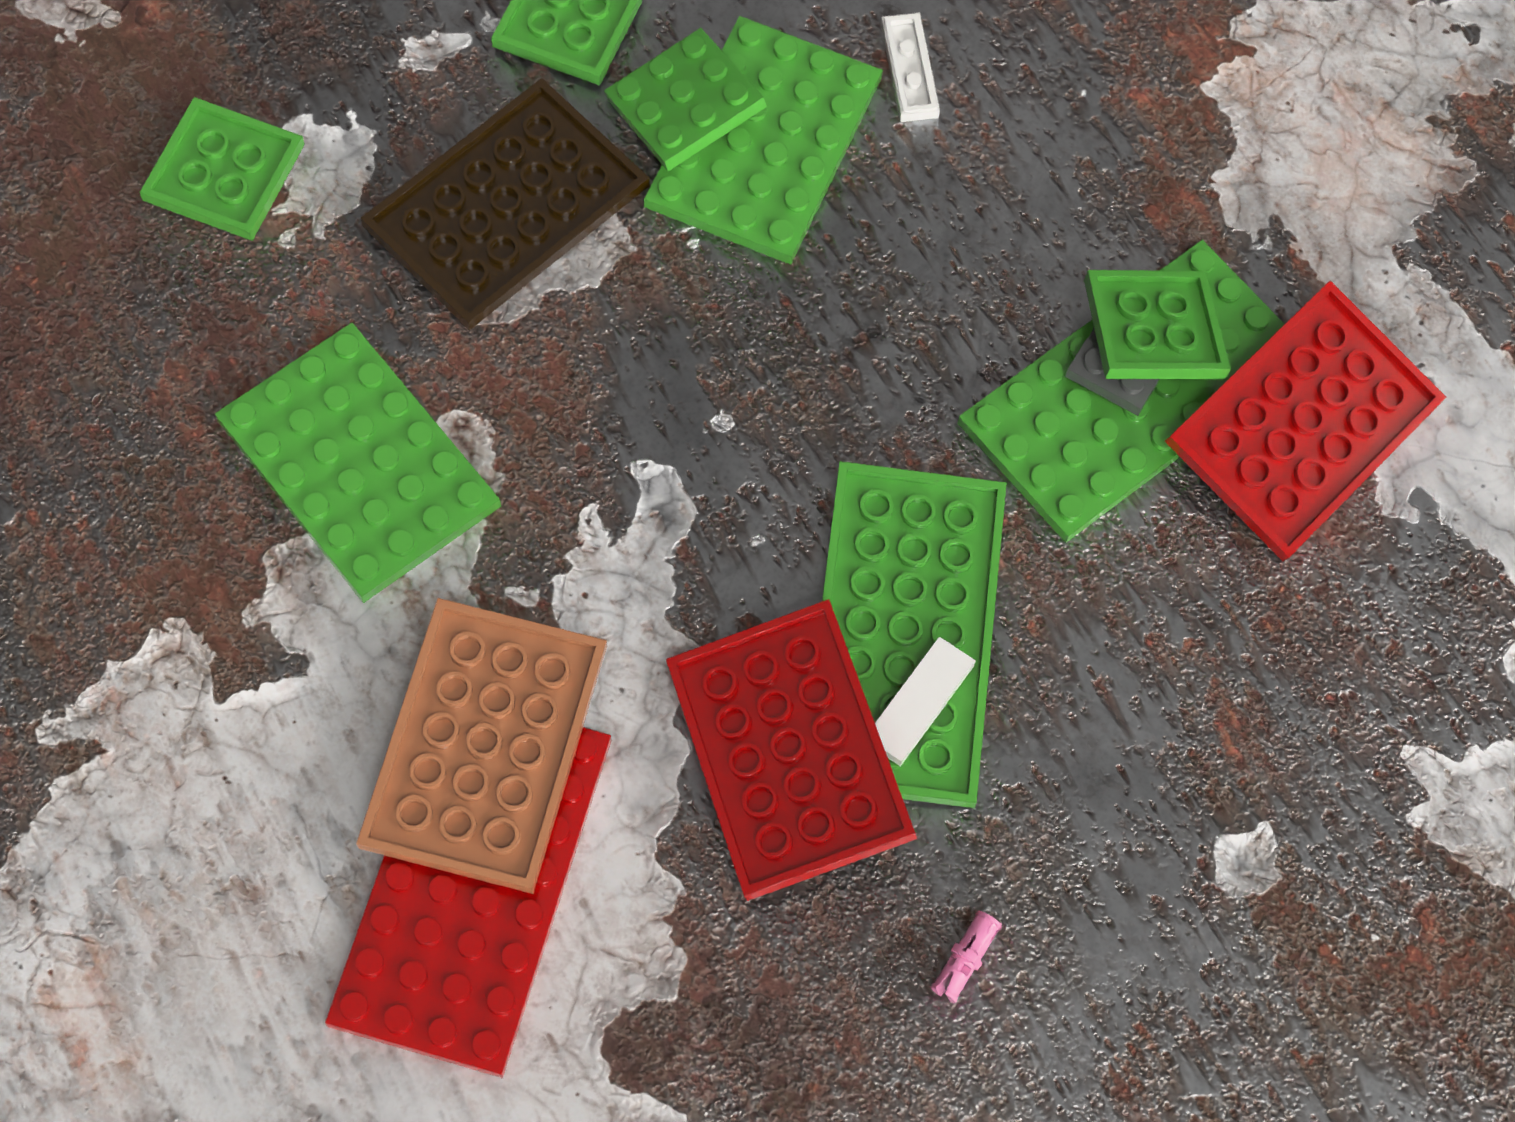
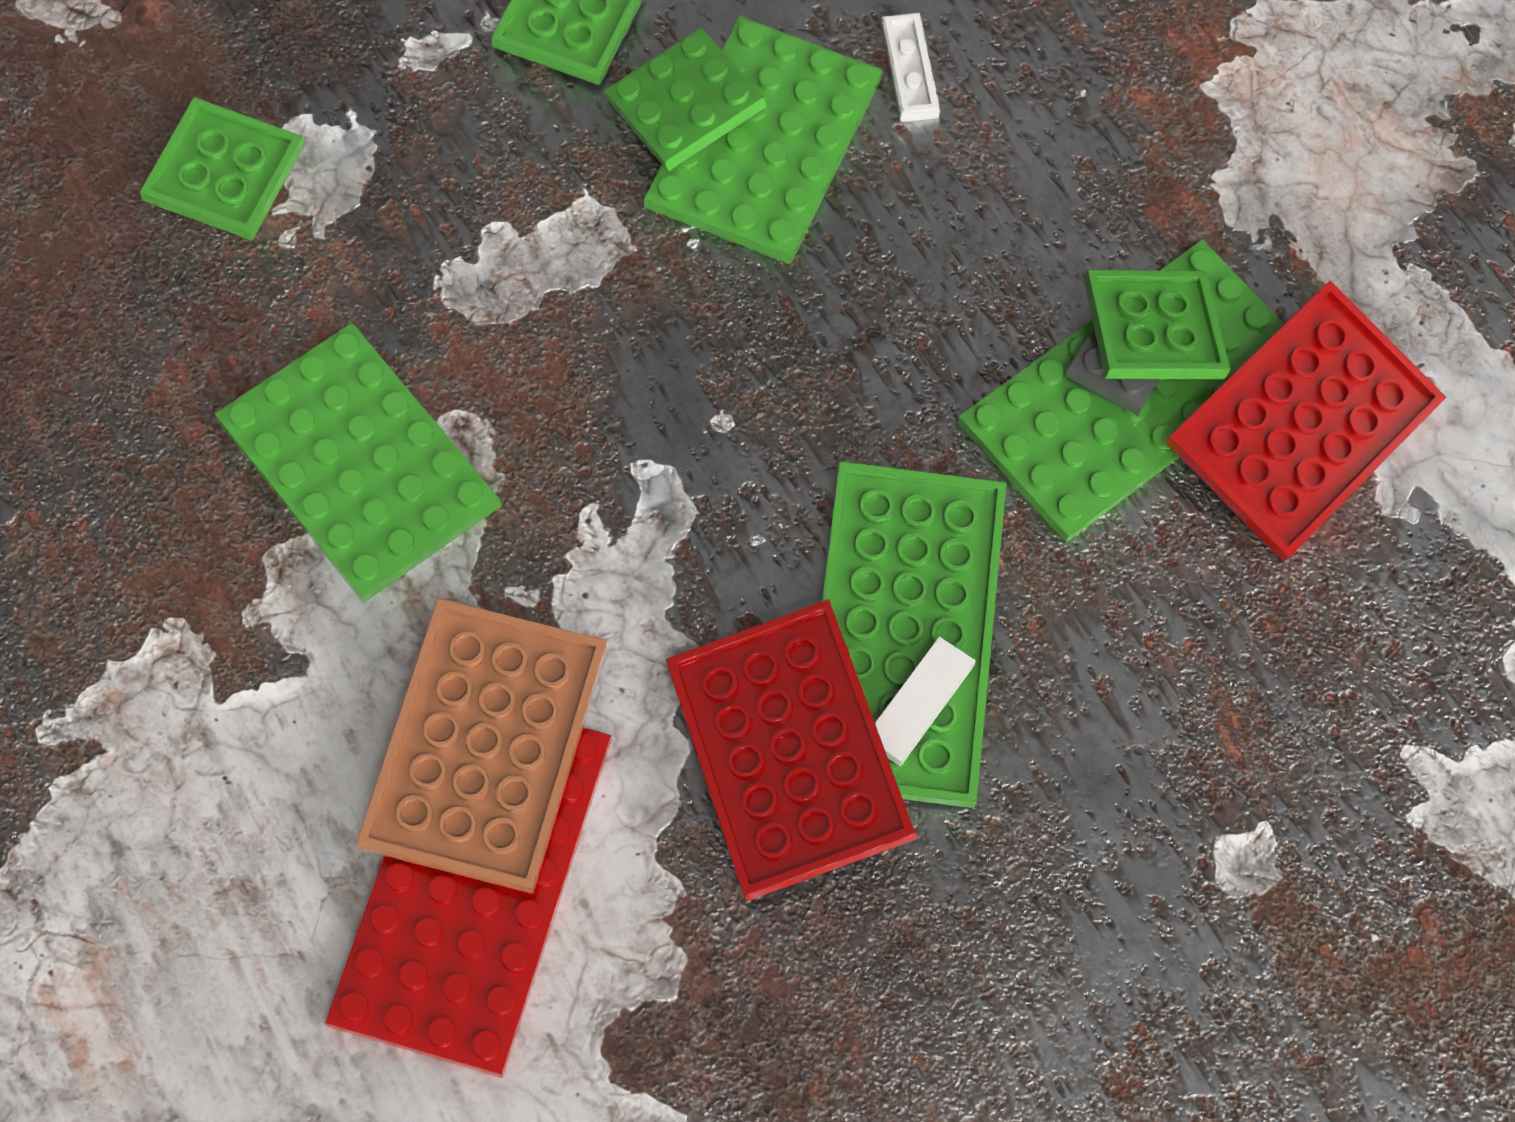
dark brown plate [361,78,650,331] -> none
bright pink pin [930,911,1002,1003] -> none

